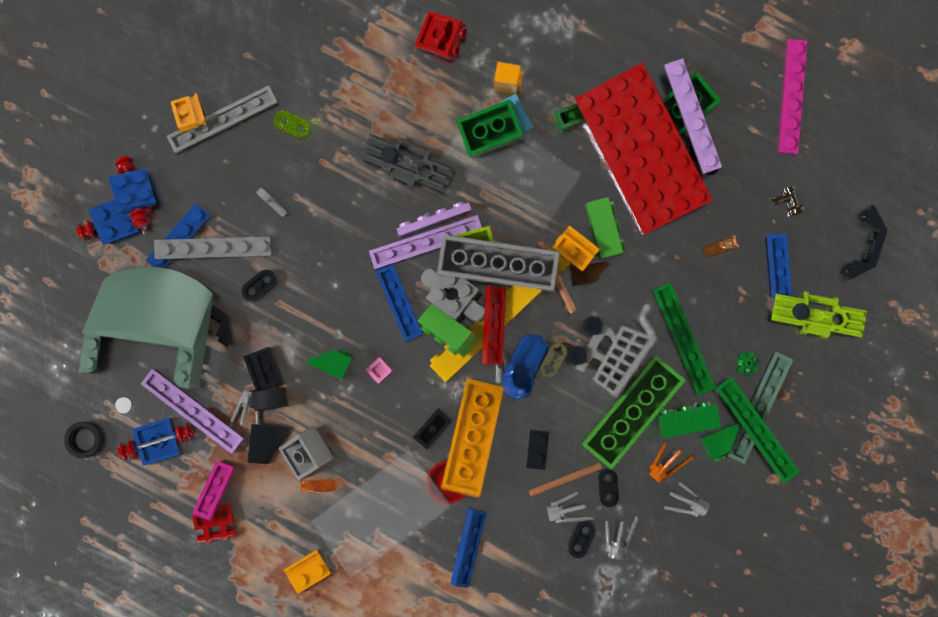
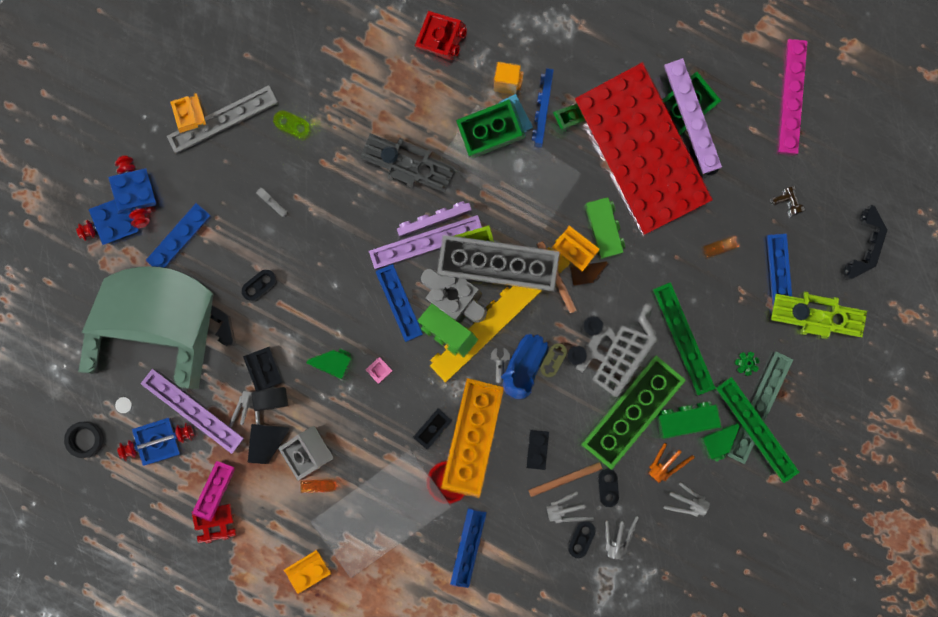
light grey plate [154,236,271,259] -> none
red plate [482,286,506,365] -> none
none -> blue plate [531,68,554,148]

